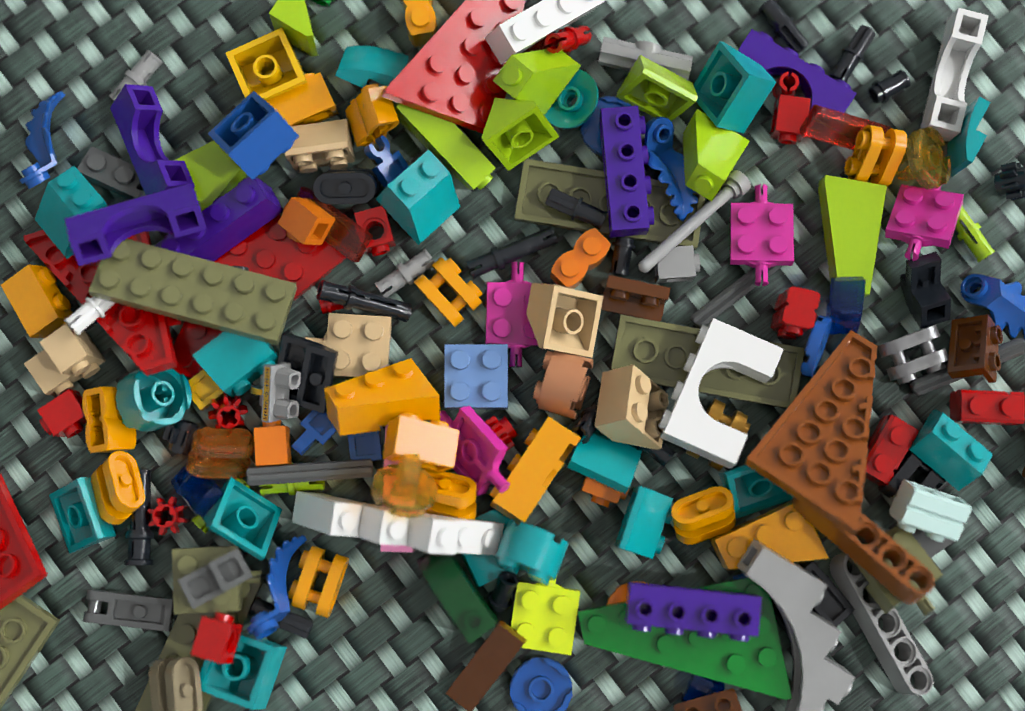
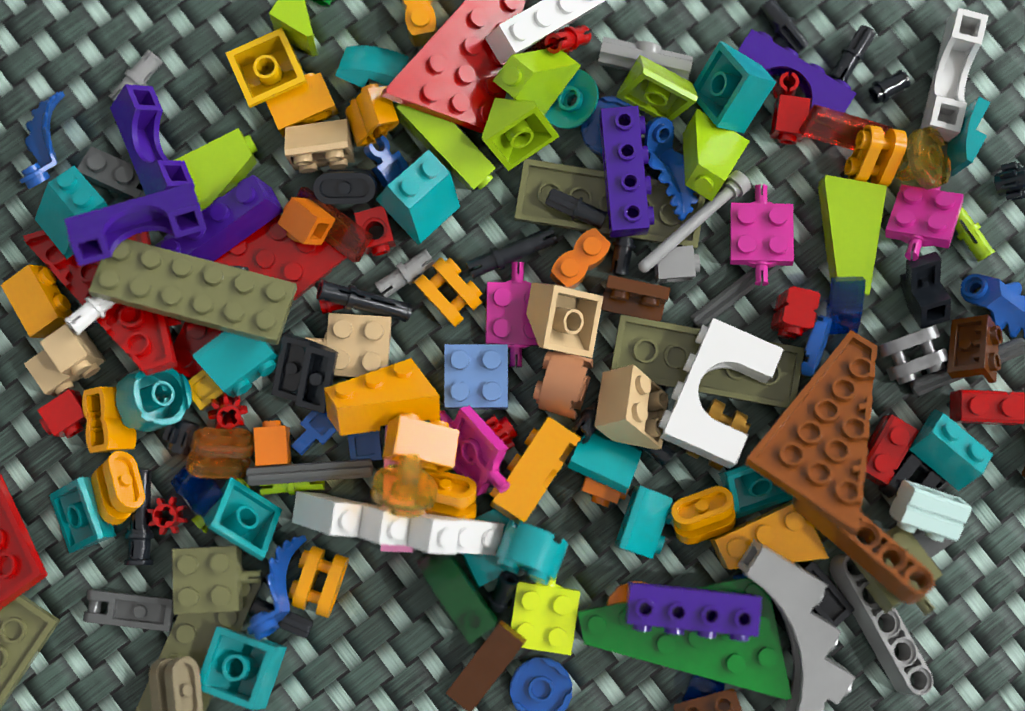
dark grey slope [178,548,253,609] -> none
red brick [190,612,243,664] -> none
blue brick [208,91,299,180] -> none
light grey hips [251,362,301,423] -> none

